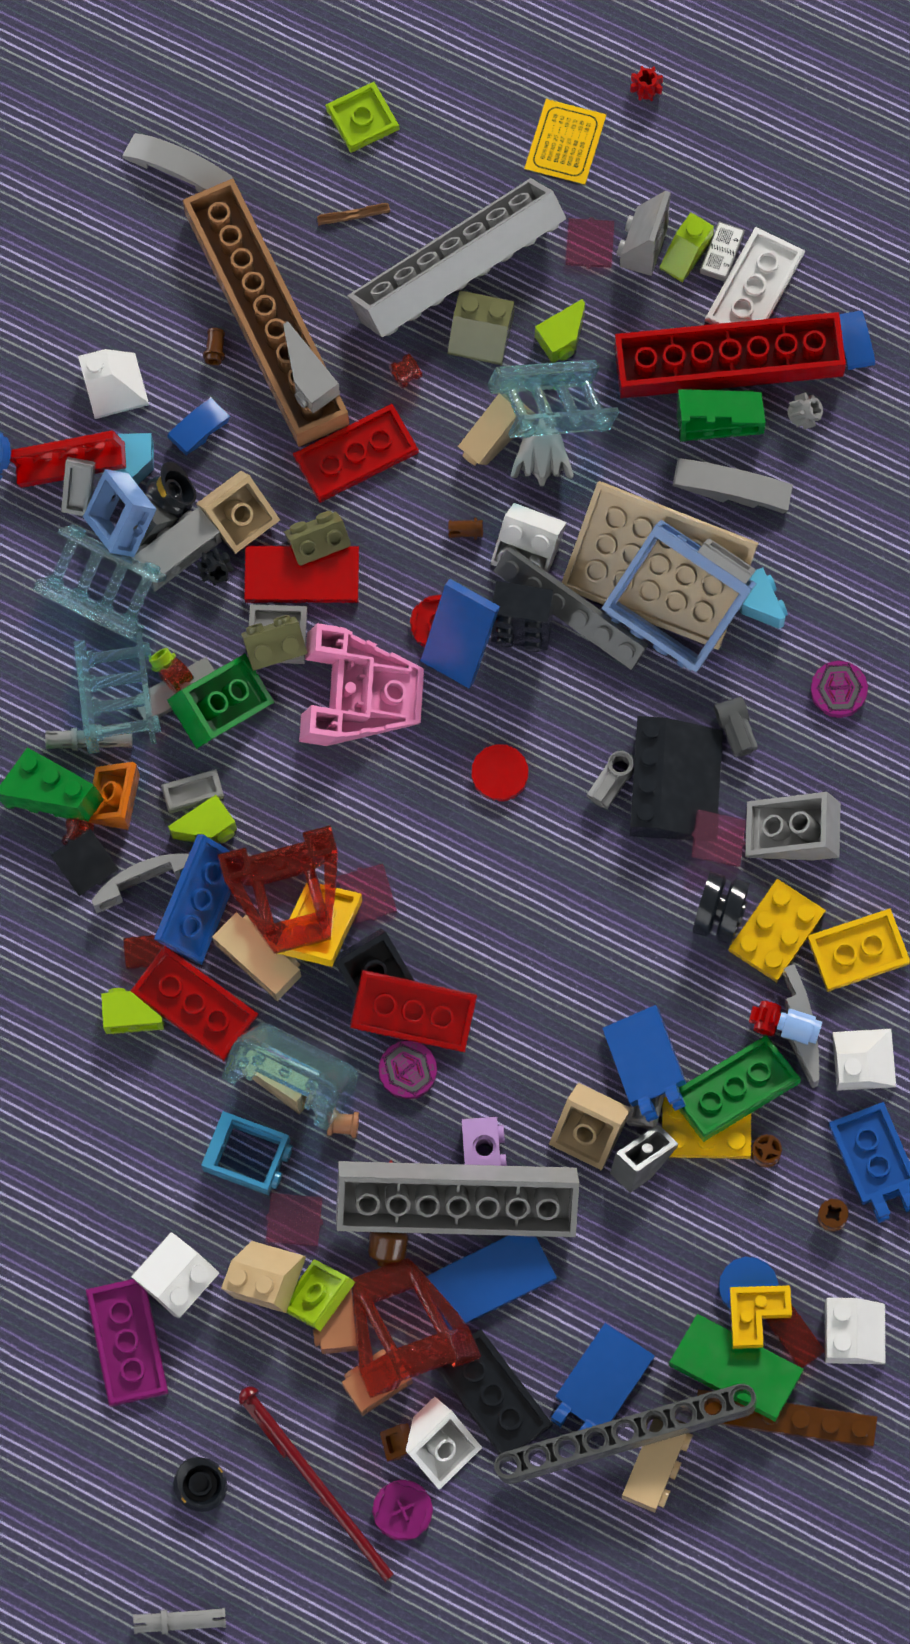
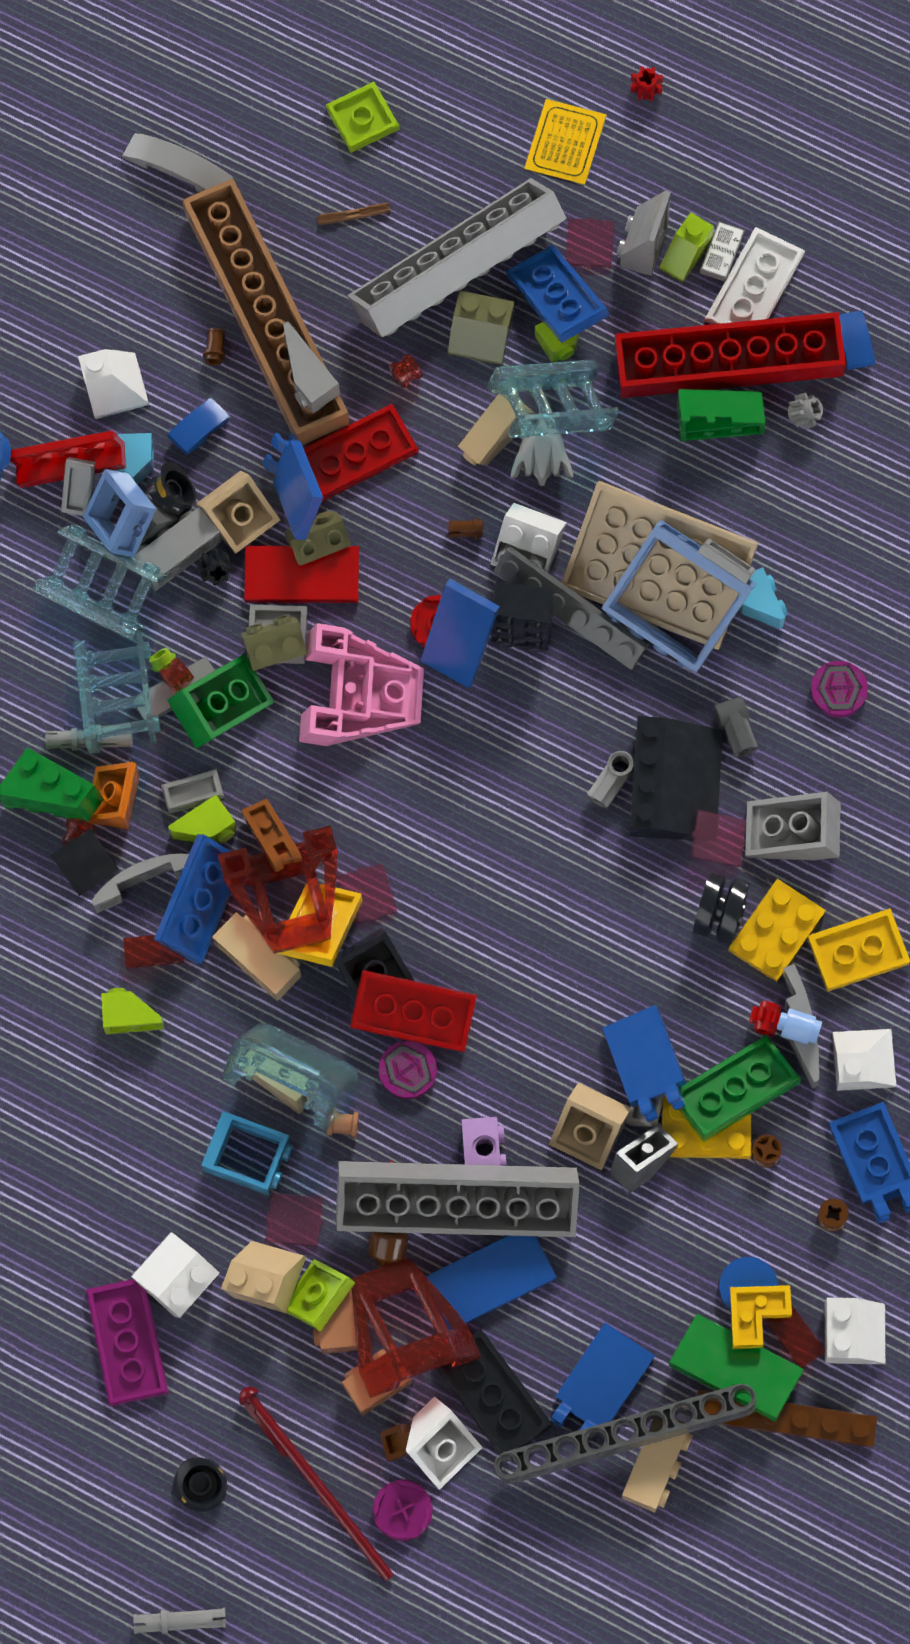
red tile [131,946,259,1062] -> none
red tile [472,744,528,802] -> none
light grey slope [672,458,793,513] -> none
none -> dark orange plate [241,798,302,872]
none -> blue tile [262,433,323,540]
none -> blue tile [506,245,609,343]

